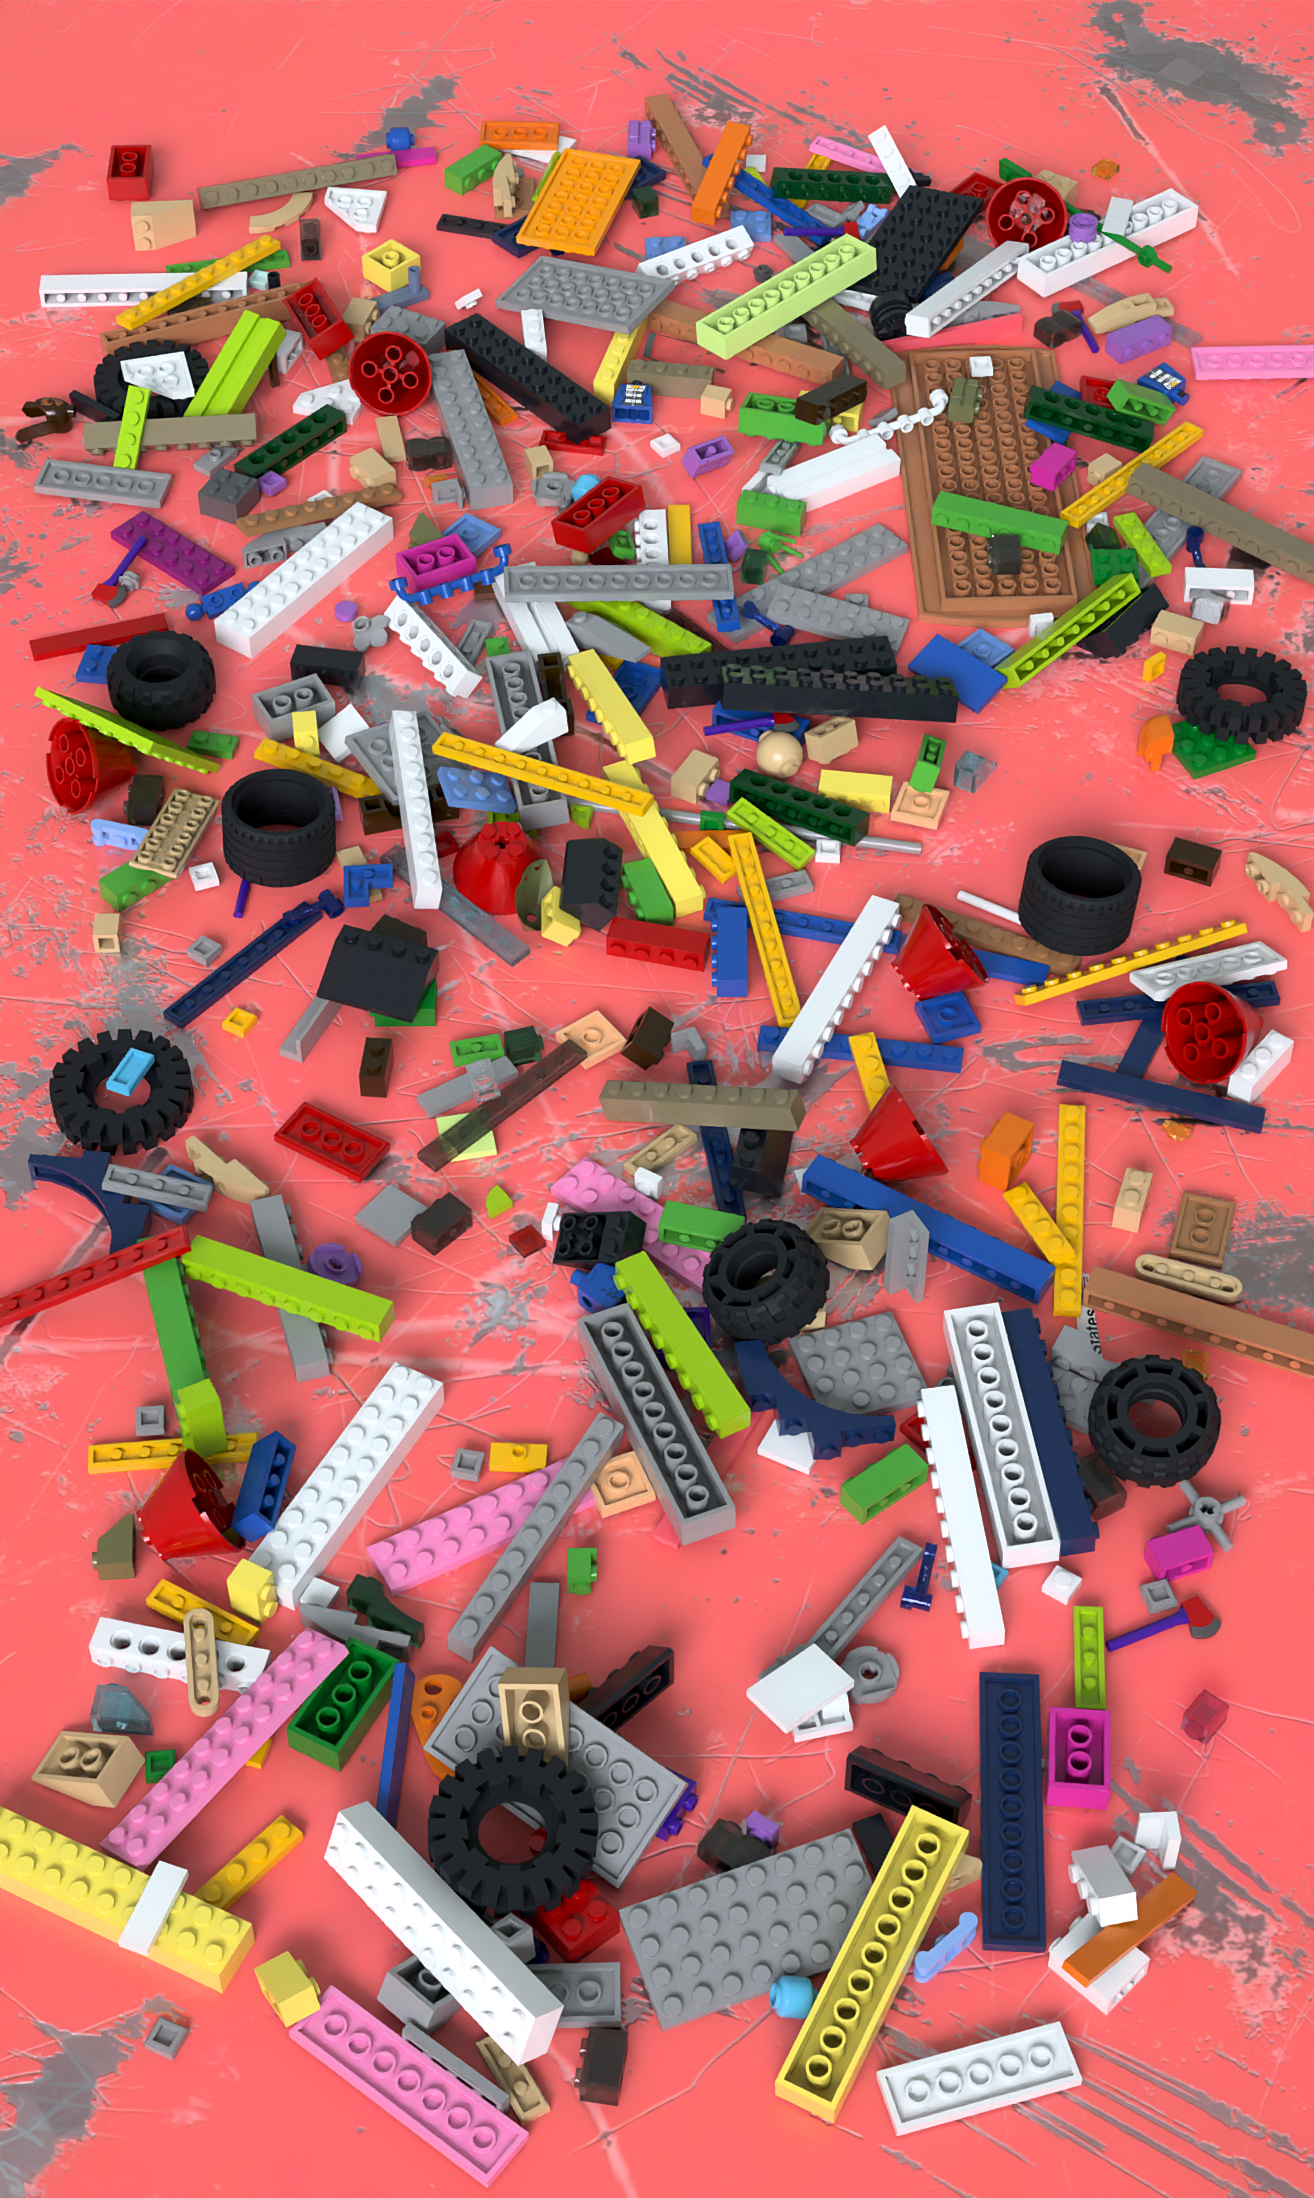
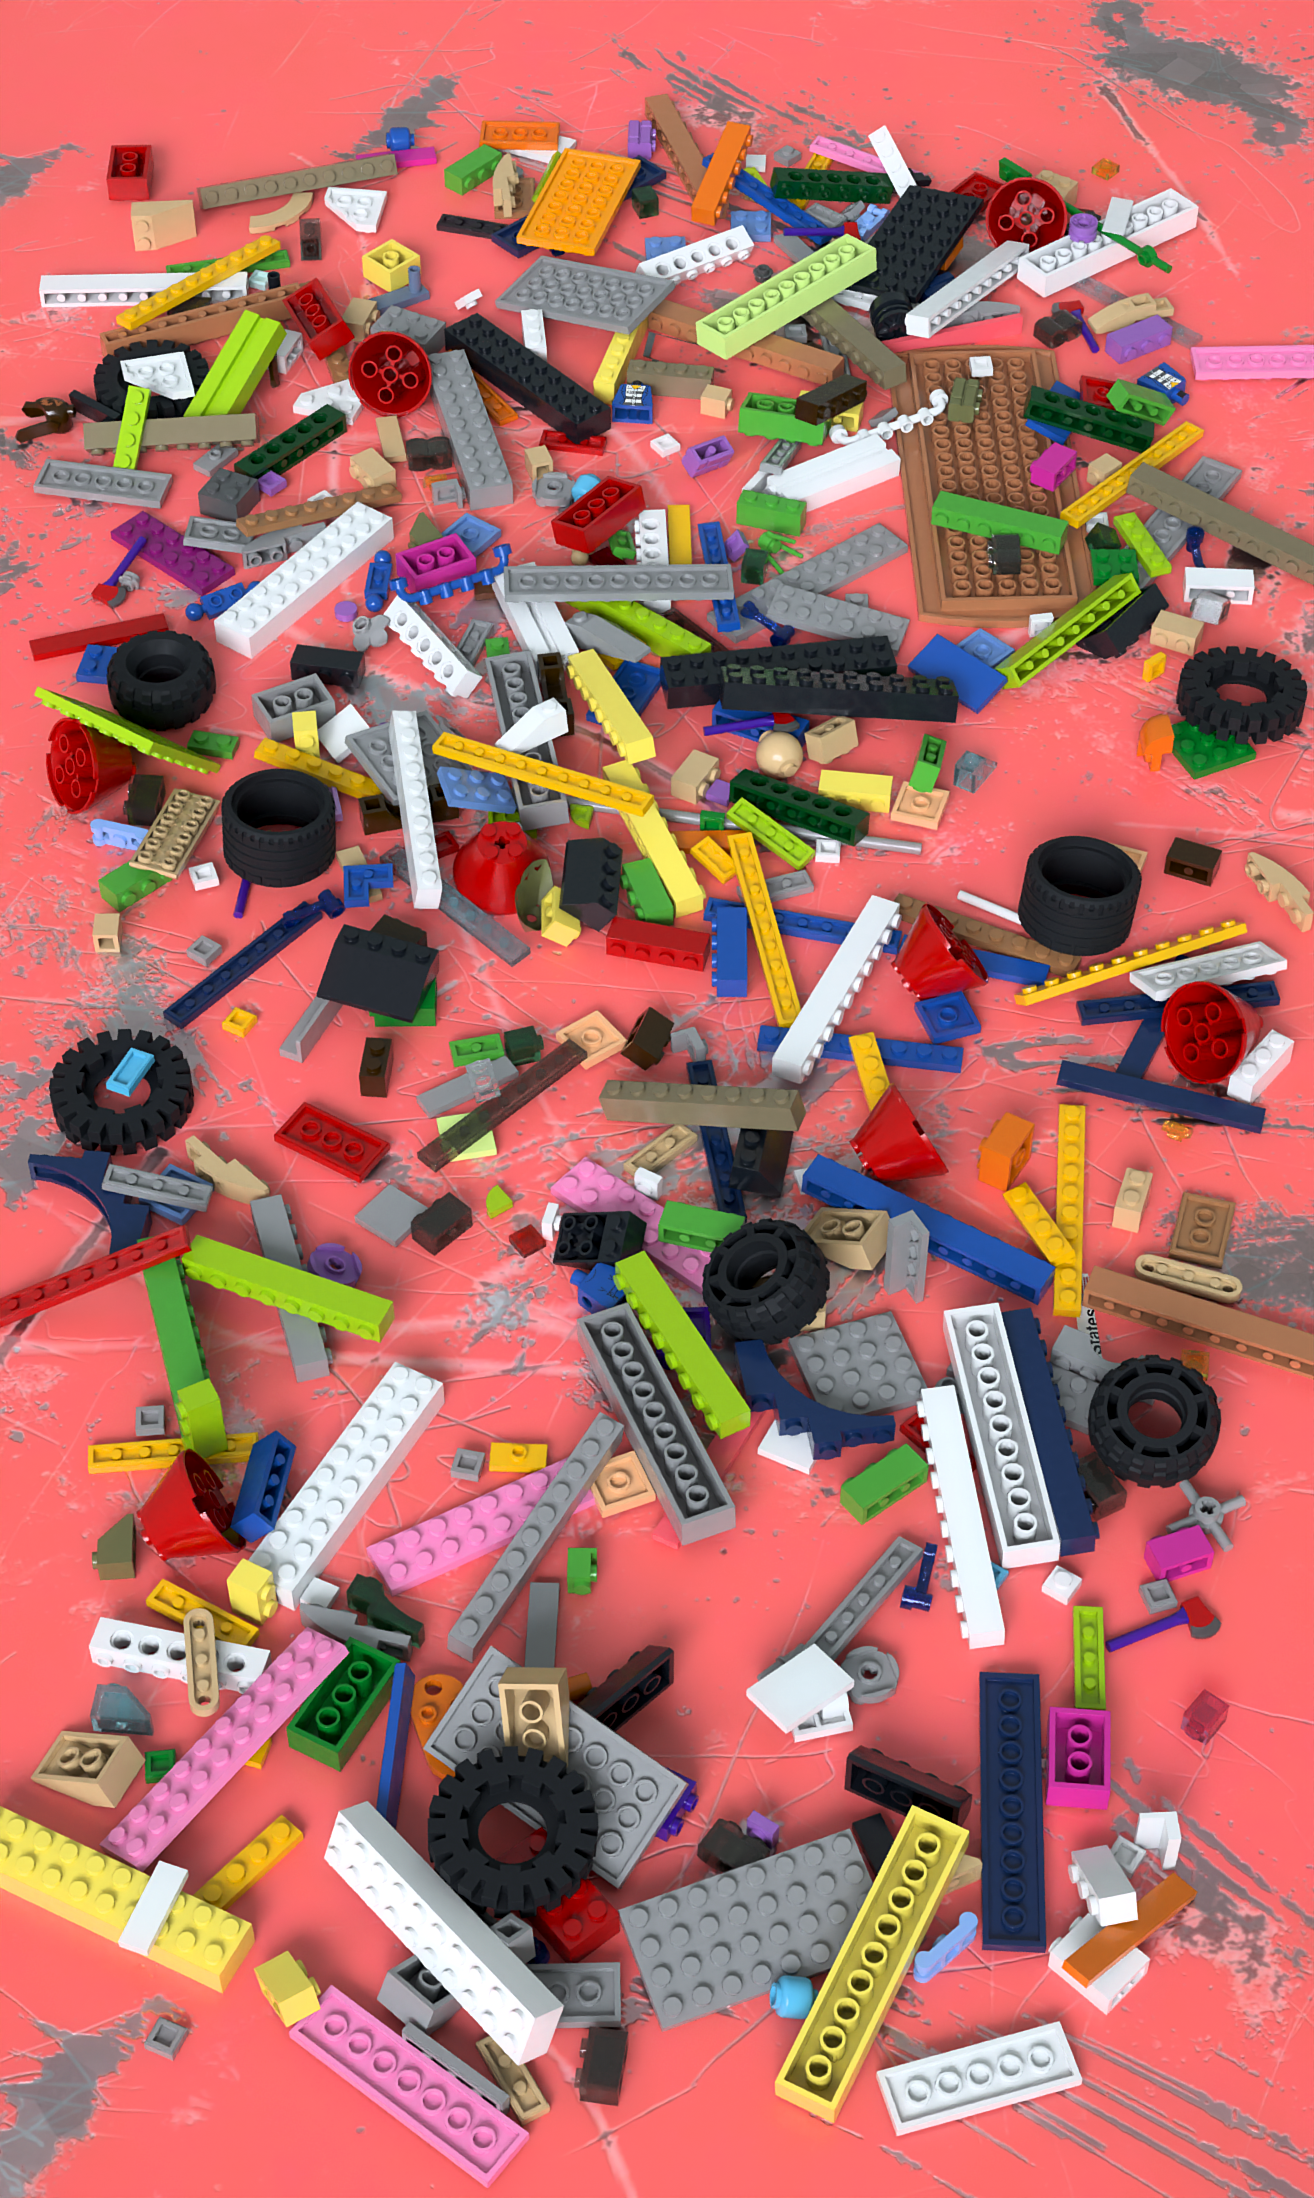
none -> light grey tile [183,516,255,554]
none -> blue plate [364,550,393,612]
none -> light grey plate [774,145,801,167]

